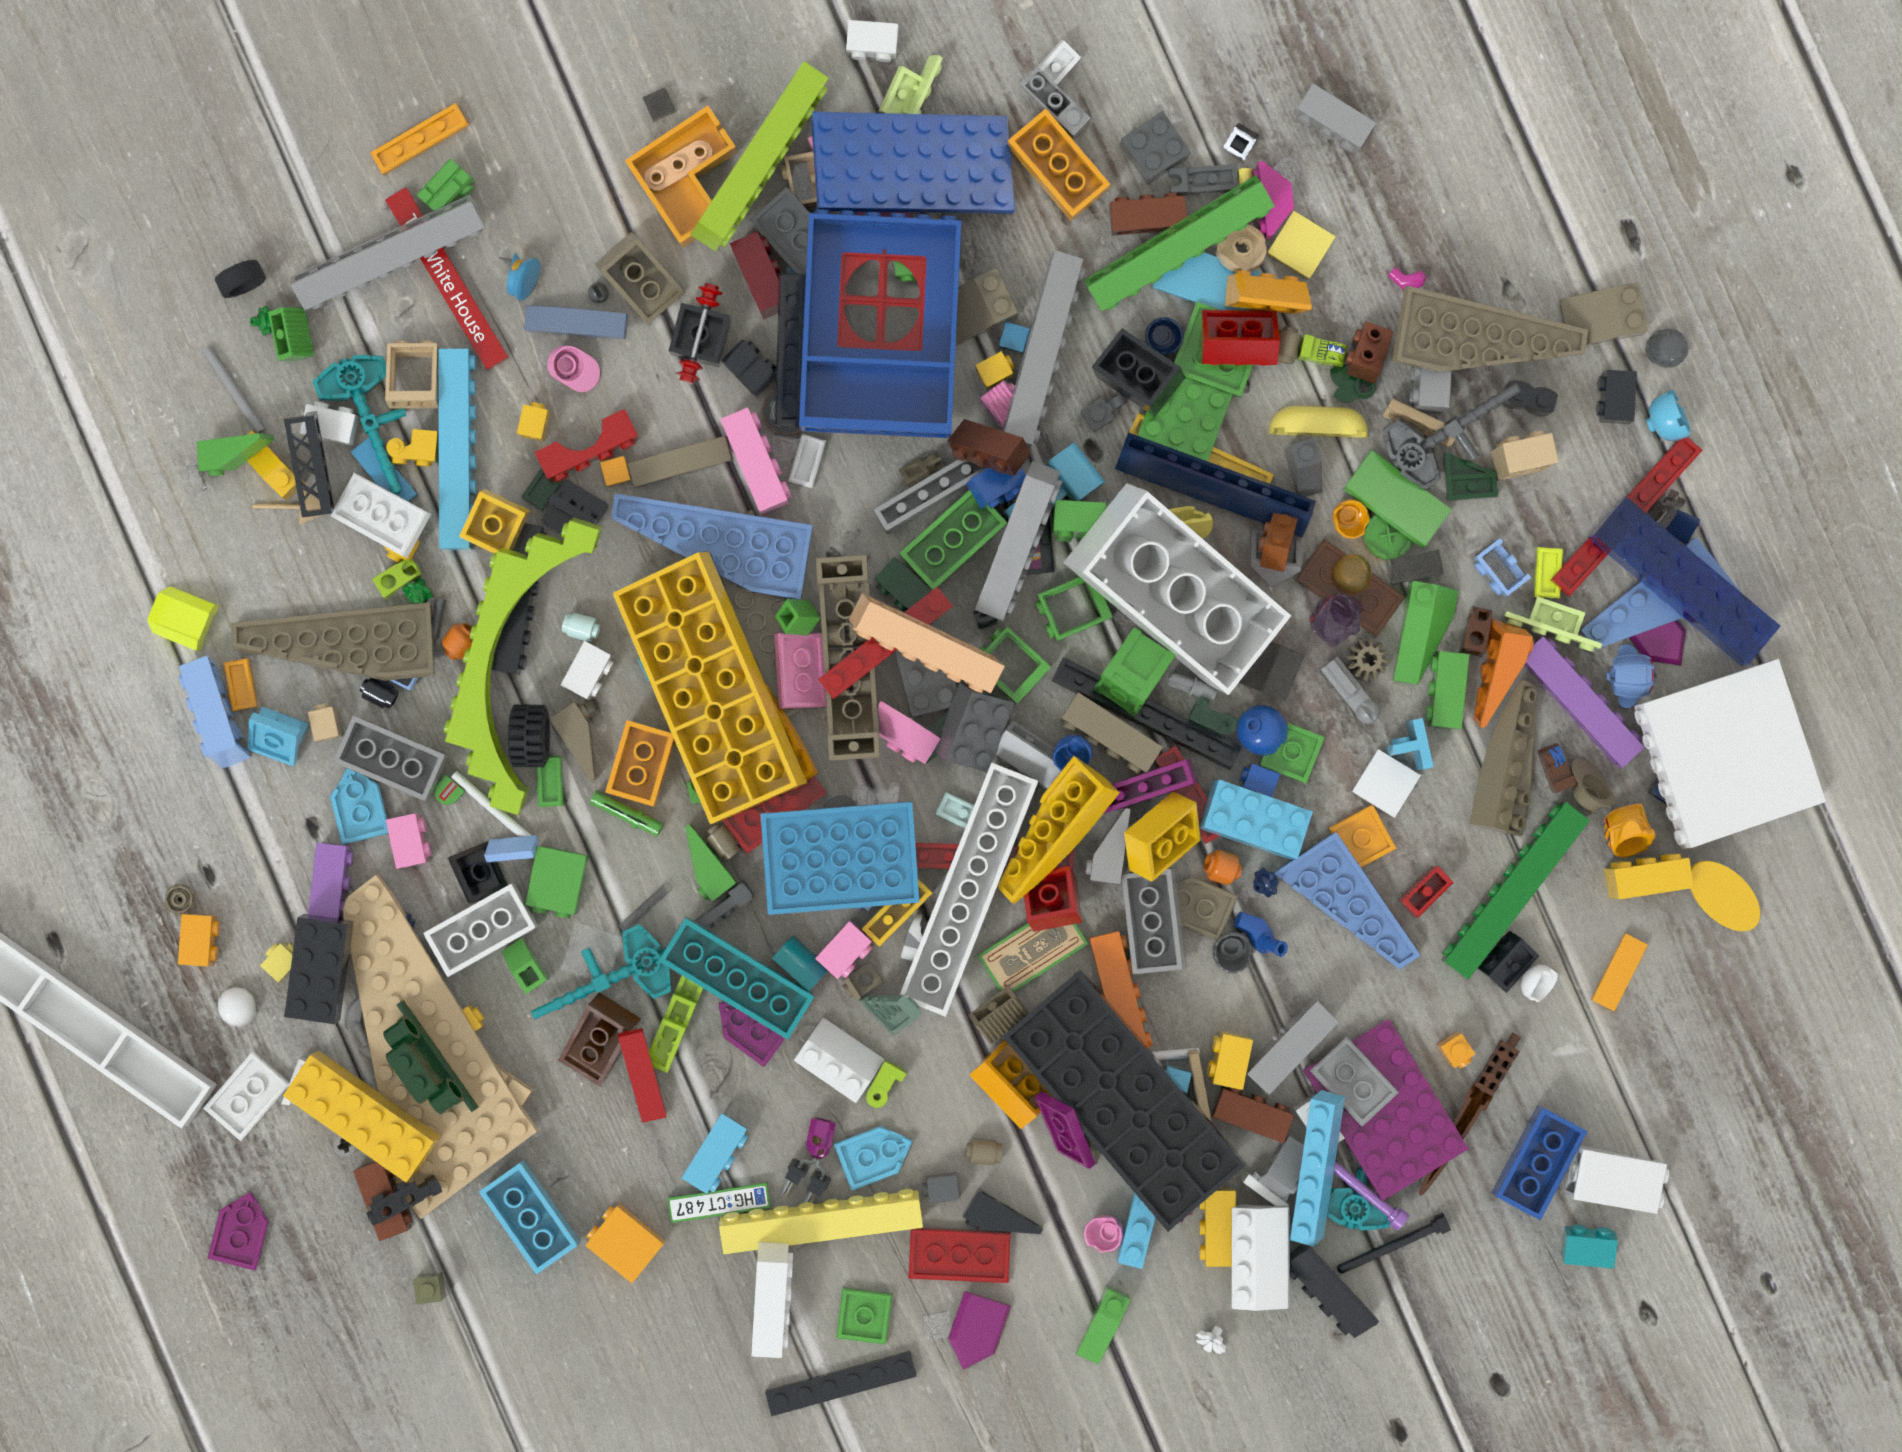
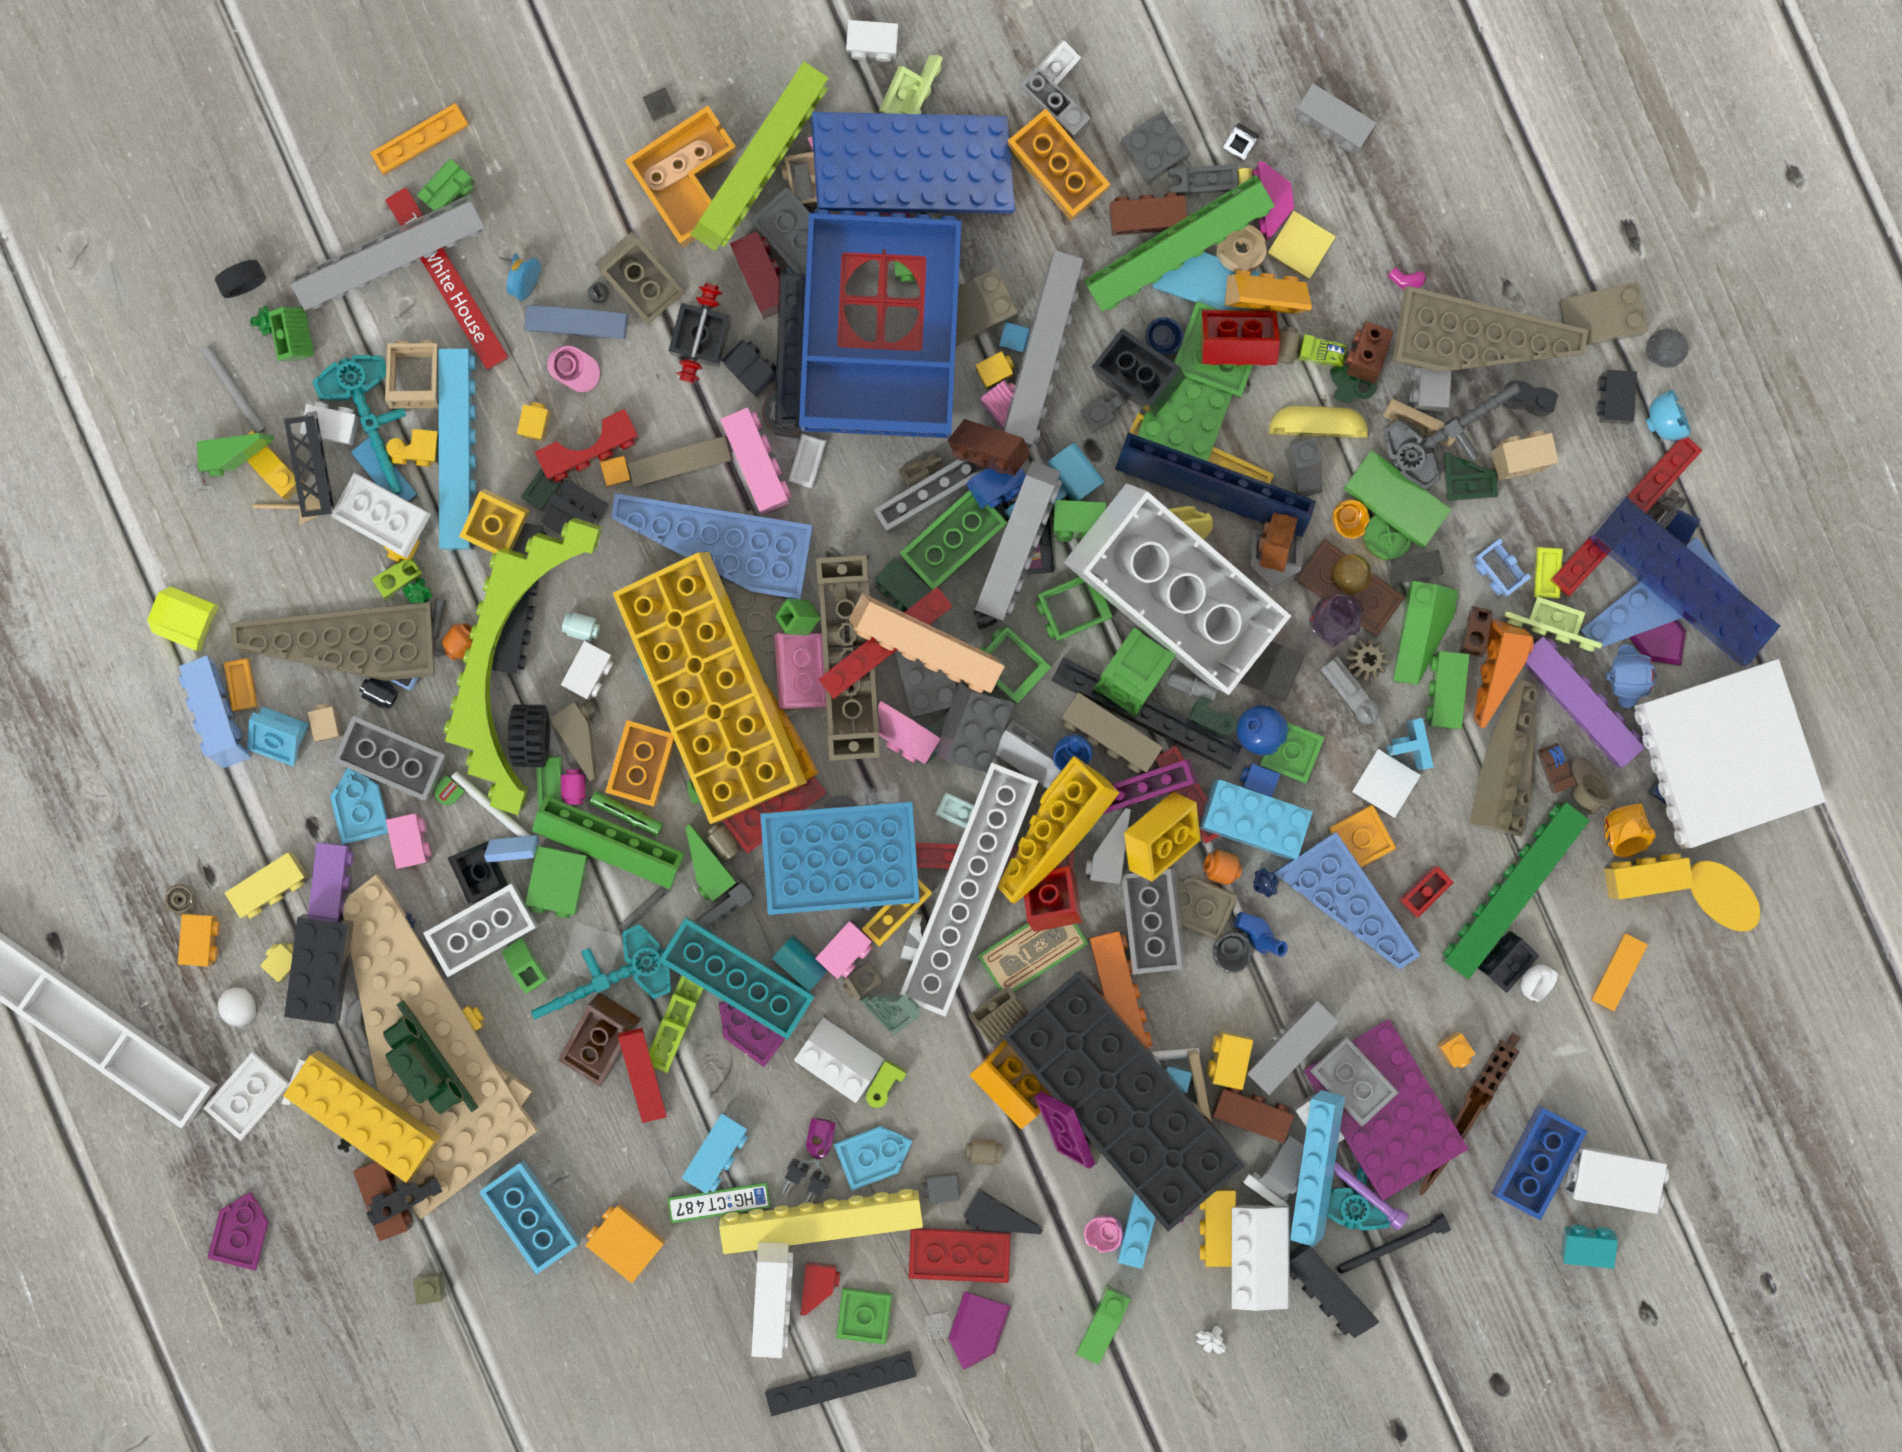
none -> light yellow brick [225,852,309,919]
none -> bright green brick [532,795,685,889]
none -> dark pink brick [560,769,586,805]
none -> red slope [800,1261,841,1316]

